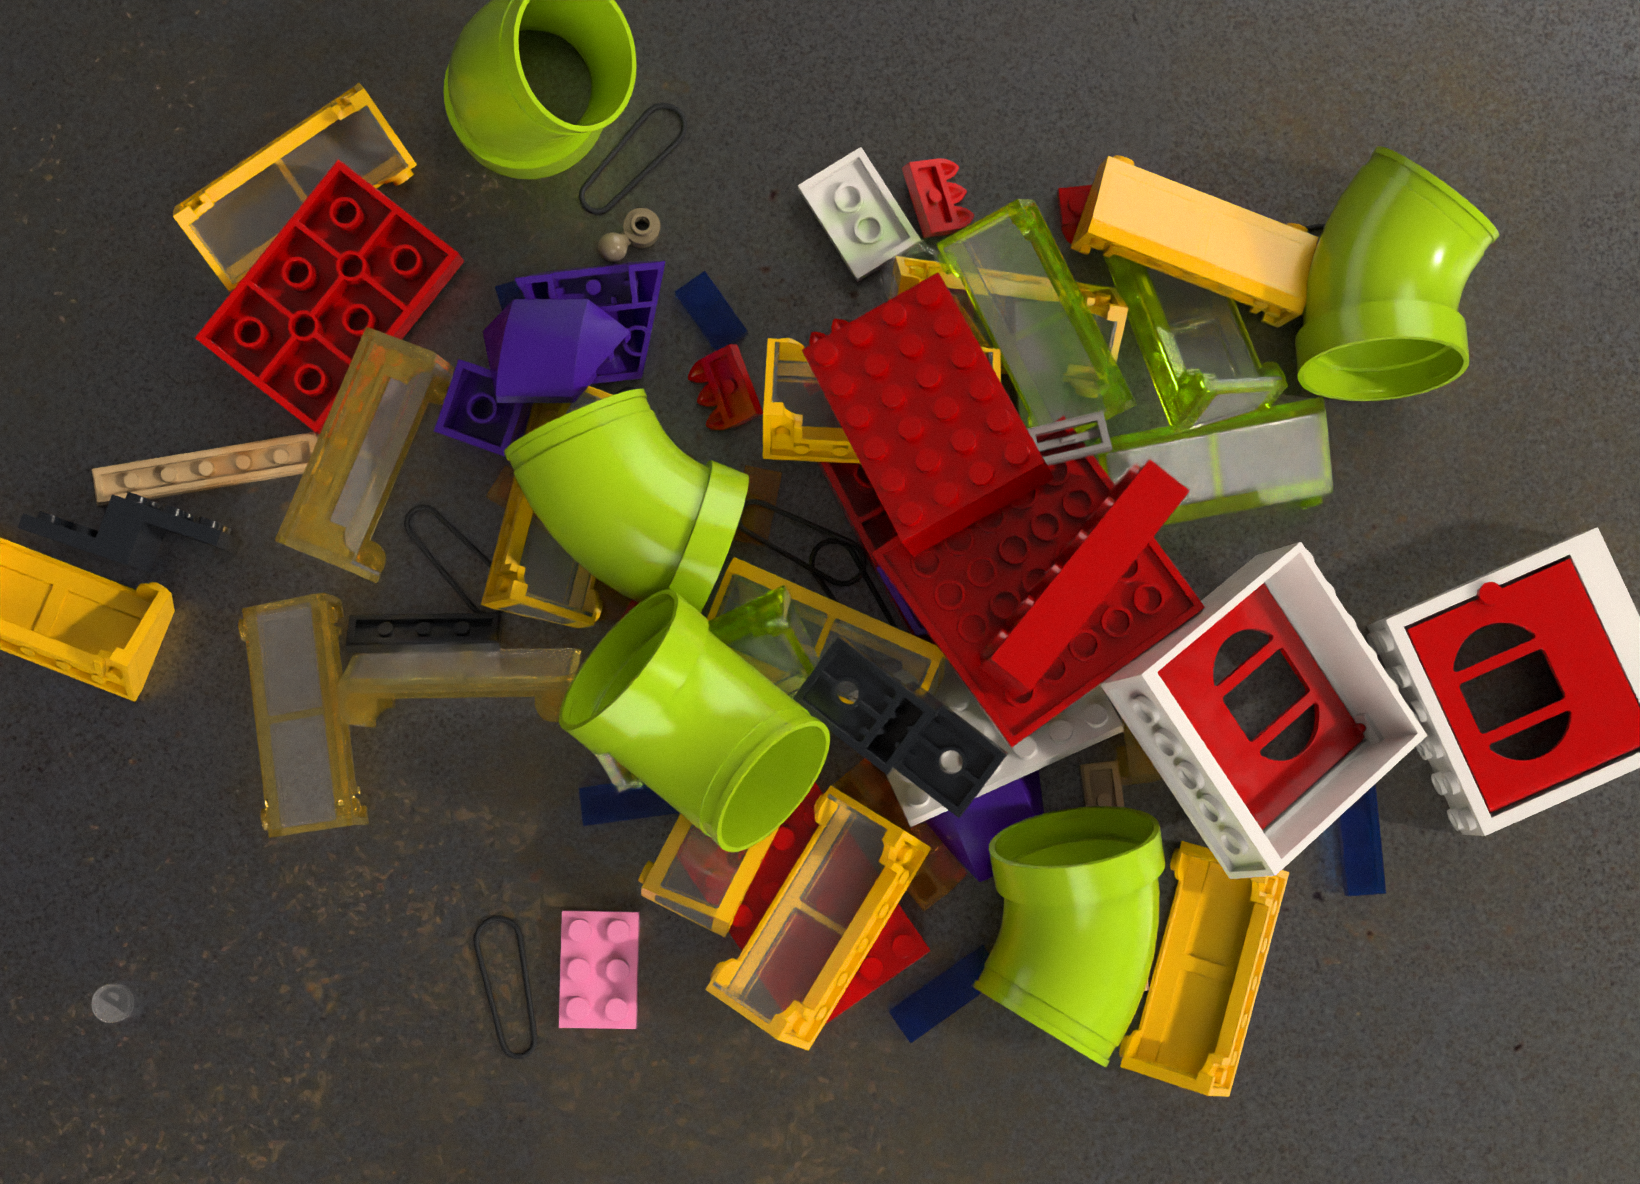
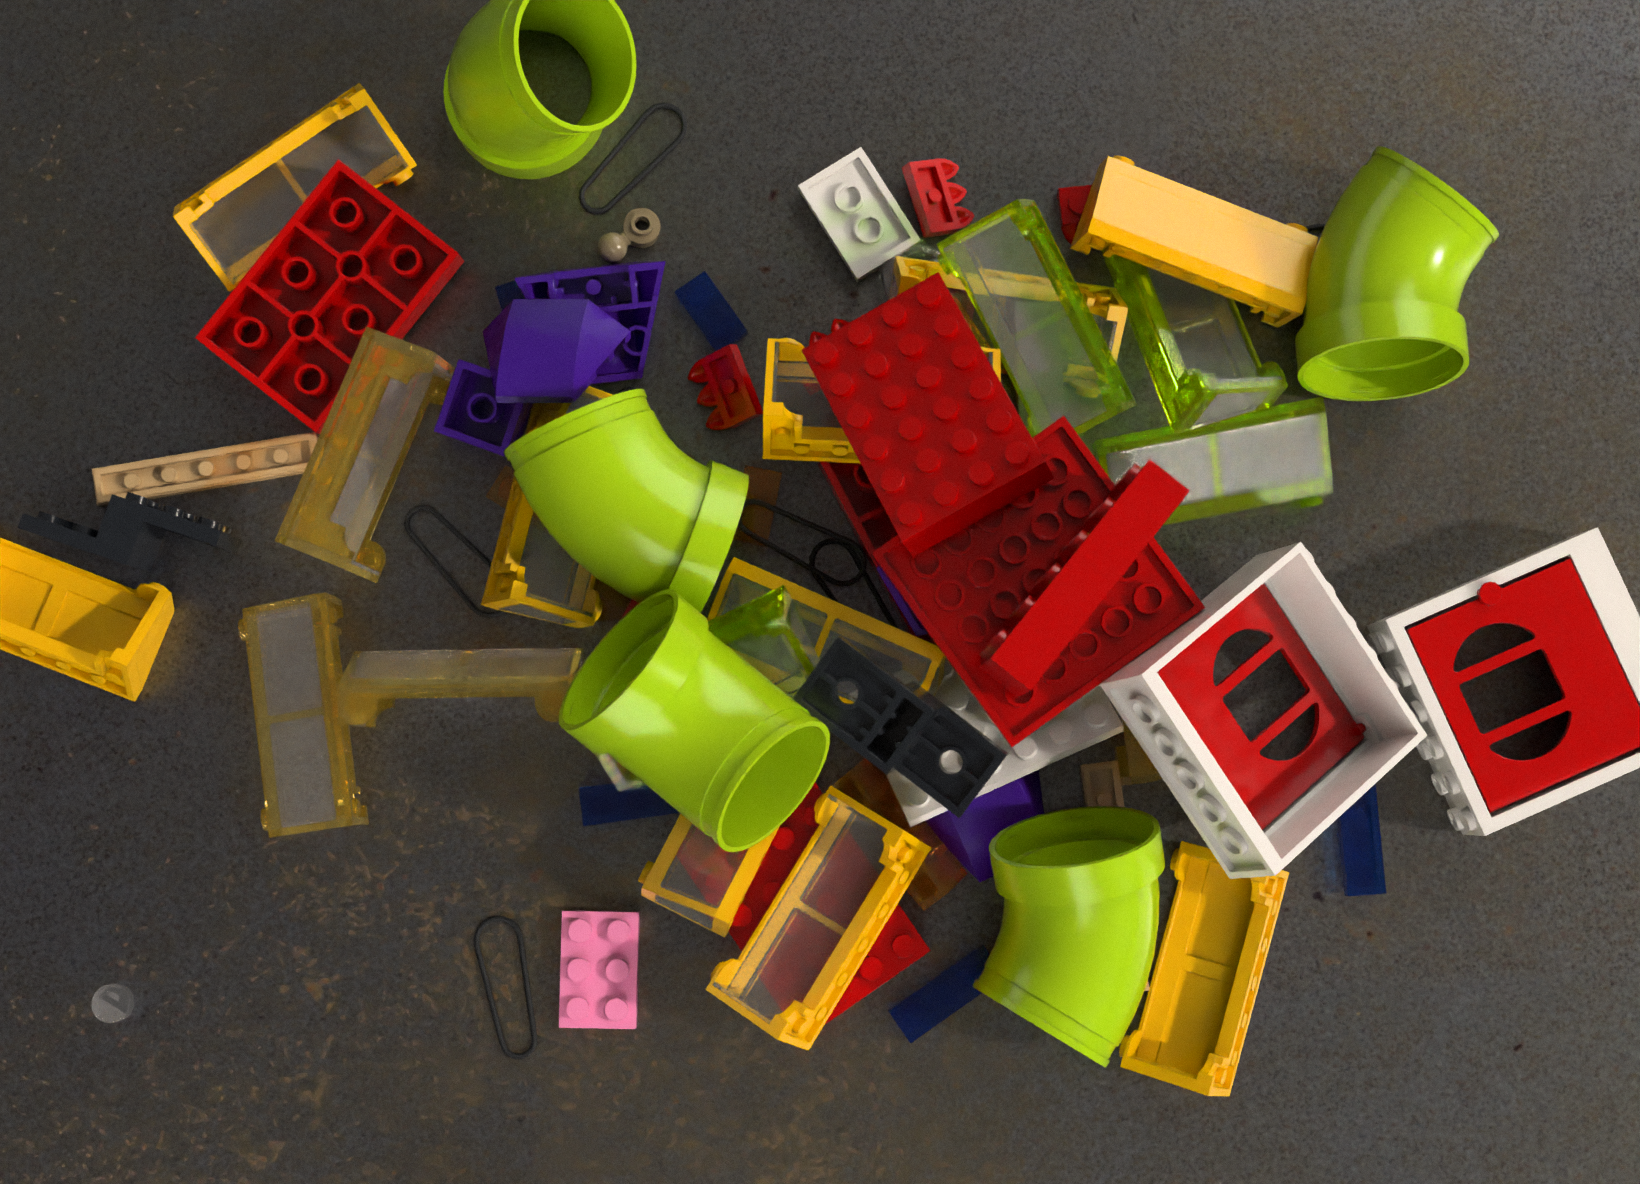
black tile [345,613,503,653] -> none
light grey tile [1027,411,1112,466] -> none

